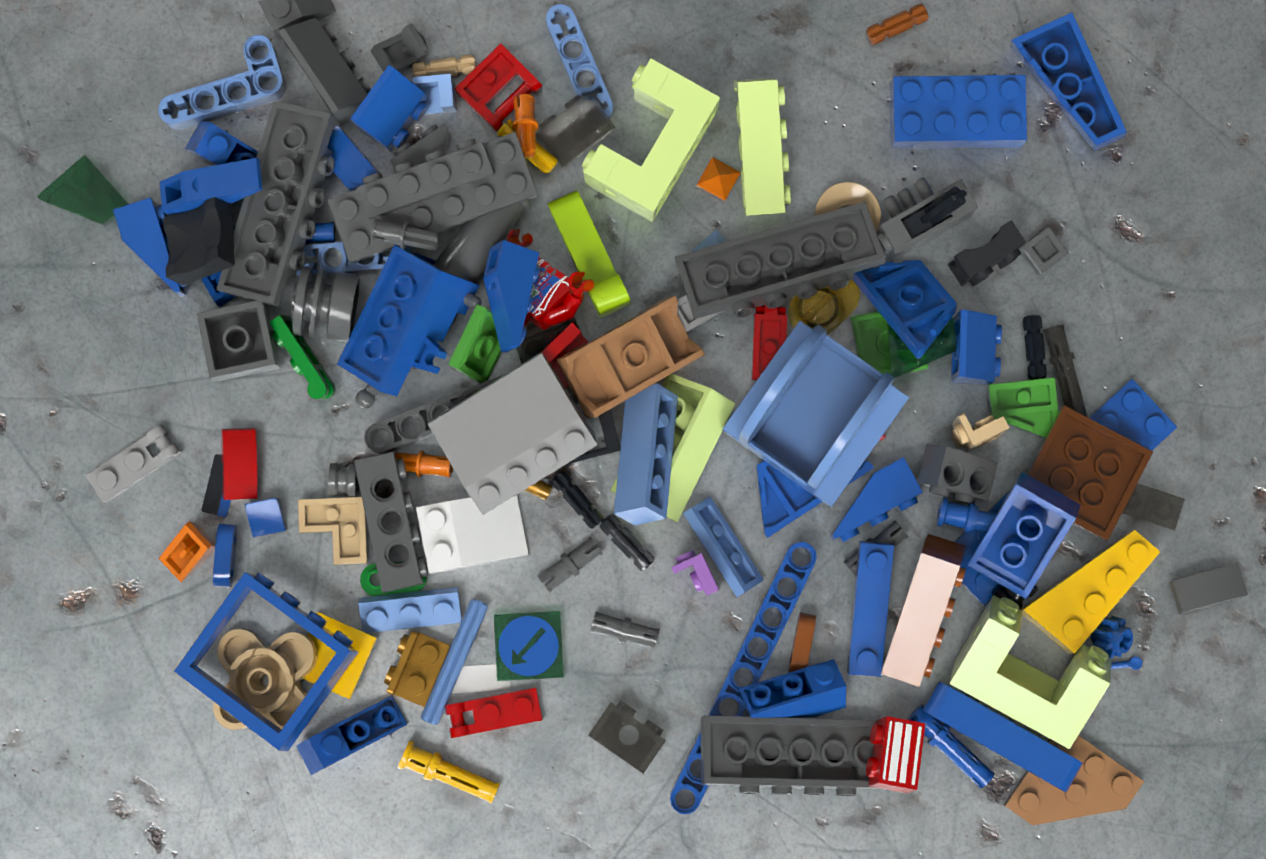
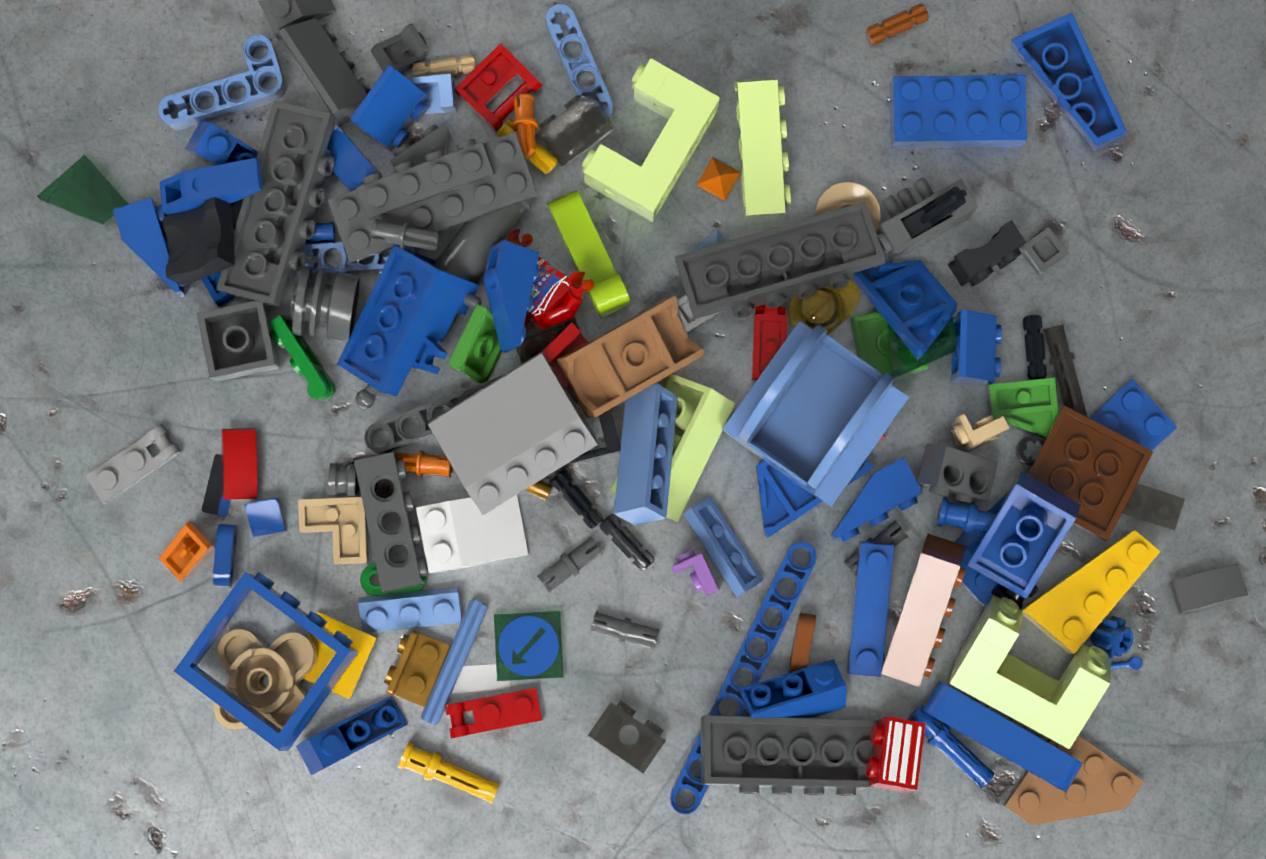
none -> black bush [1016,435,1044,466]

